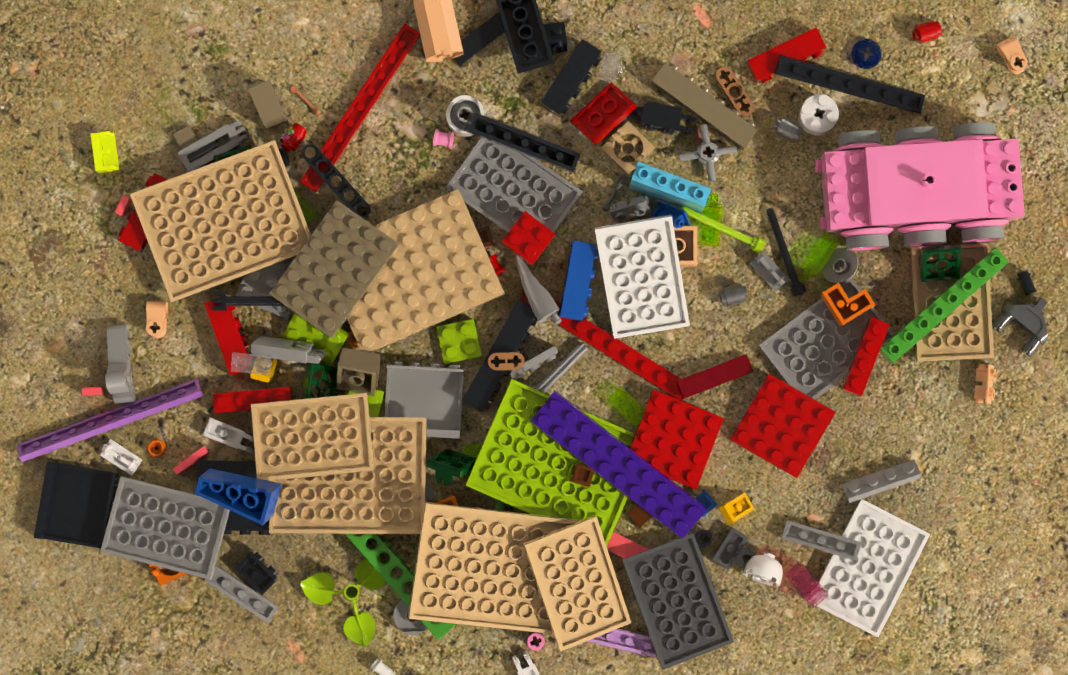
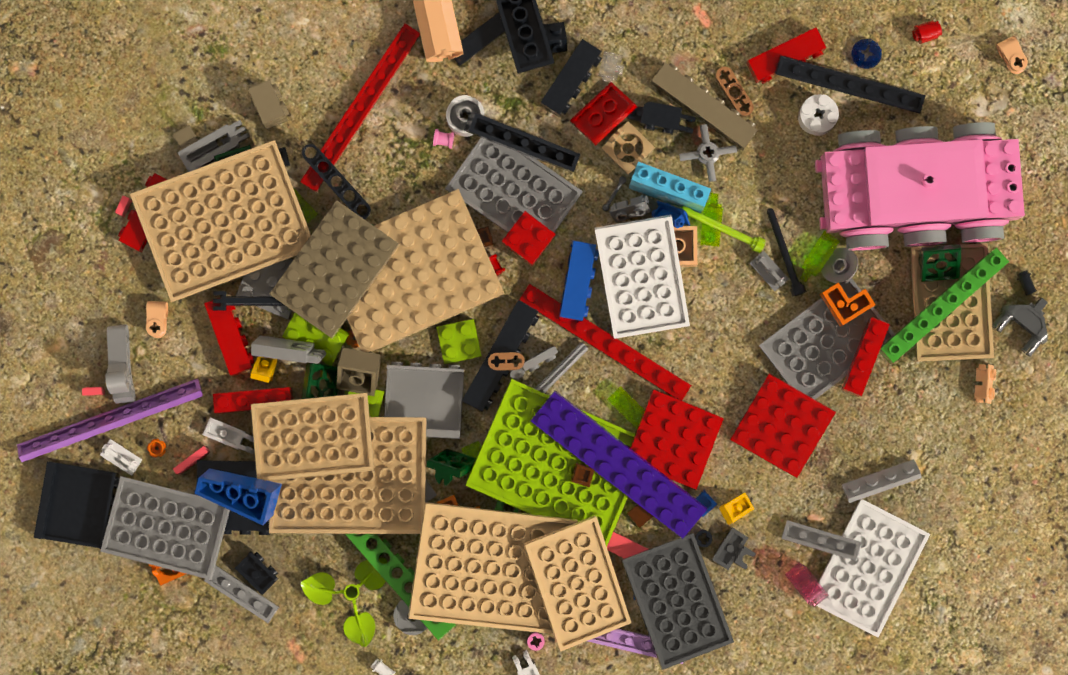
neon yellow hinge [90,131,120,174] -> none
clear hinge [231,352,272,375] -> none
red brick [280,123,307,152] -> none
nougat hinge [291,86,321,116] -> none
light grey piece [516,255,562,325] -> none
dark red tile [676,354,754,399] -> none
flat silver brick [719,283,748,306] -> none
white cylinder [743,552,783,587] -> none
flat silver brick [773,116,803,142] -> none

